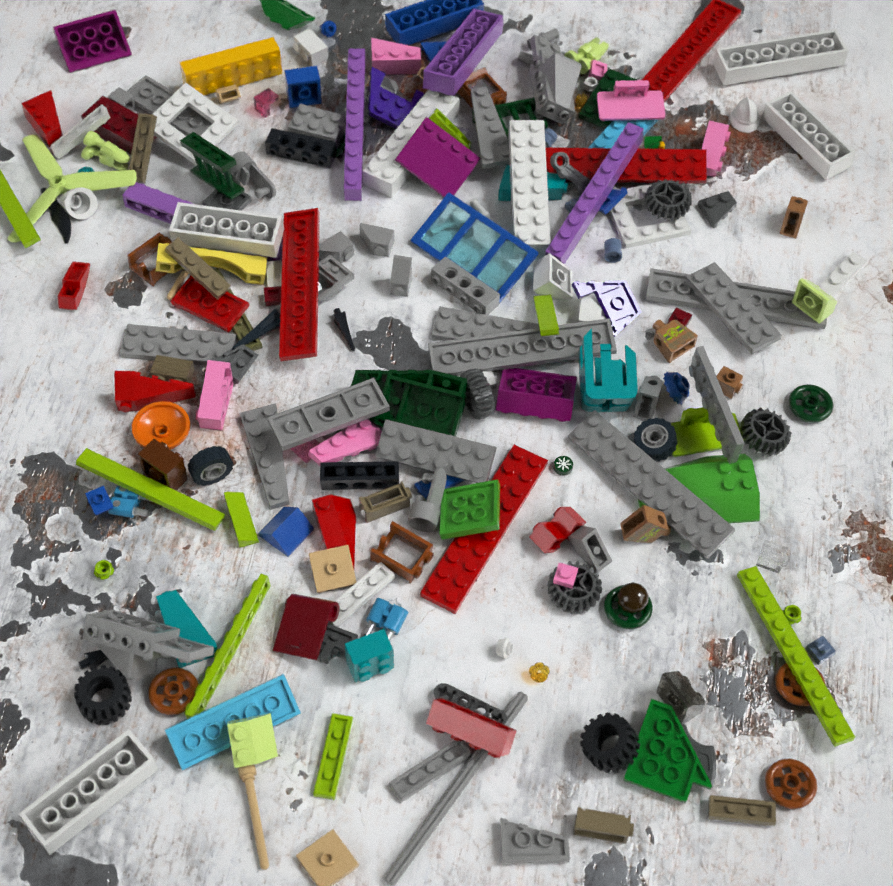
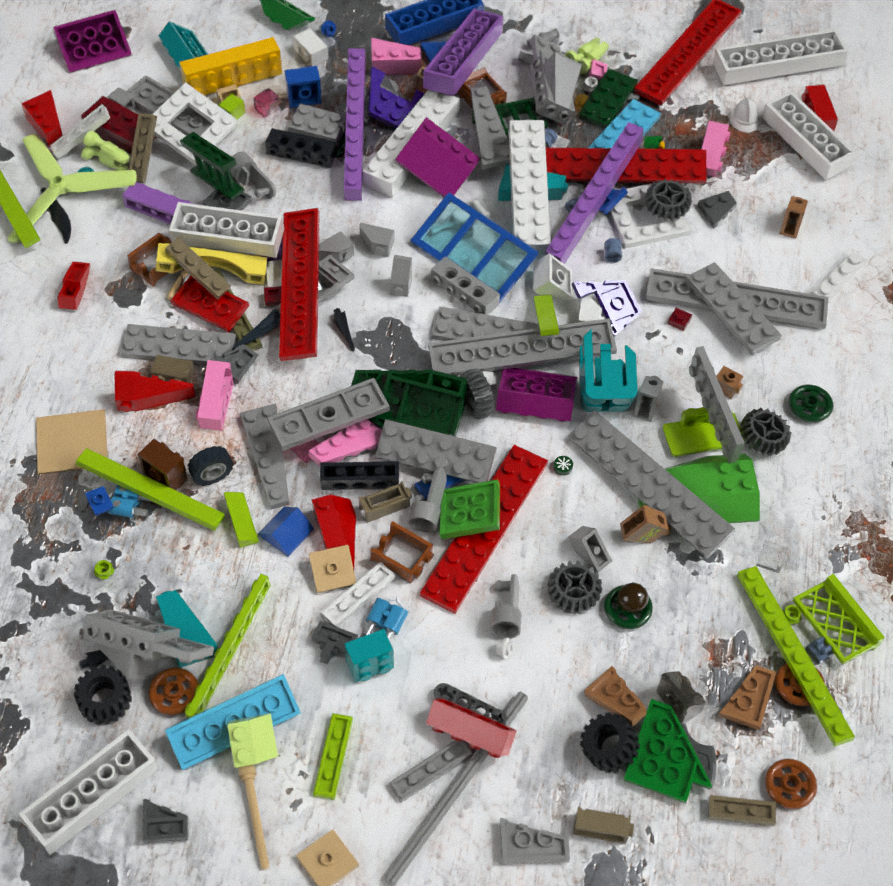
white piece [60,187,98,219] -> none
orange dish [132,401,190,450] -> none
dark red door [273,594,339,661] -> none
lime slope [429,108,472,149] -> none
brick [529,506,587,553] -> none
clear yellow plate [529,662,550,683] -> none
dark grey piece [550,152,591,196] -> none
bright pink plate [553,562,578,589] -> none
bright pink bracket [597,80,665,121] -> none
black wheel [634,418,678,462] -> none
medium nougat torso [653,319,698,363] -> none
blue piece [663,371,690,405] -> none
yellowish green slope [792,278,837,324] -> none
none -> tan piece [36,409,108,475]
none -> dark grey wing [142,799,189,843]
none -> teal slope [158,21,208,70]
none -> lime brick [218,94,245,120]
none -> light grey piece [490,574,522,639]
none -> medium nougat wing [584,666,647,727]
none -> medium nougat wing [718,665,776,730]
none -> lime fence [792,574,885,665]
none -> red brick [802,84,838,131]

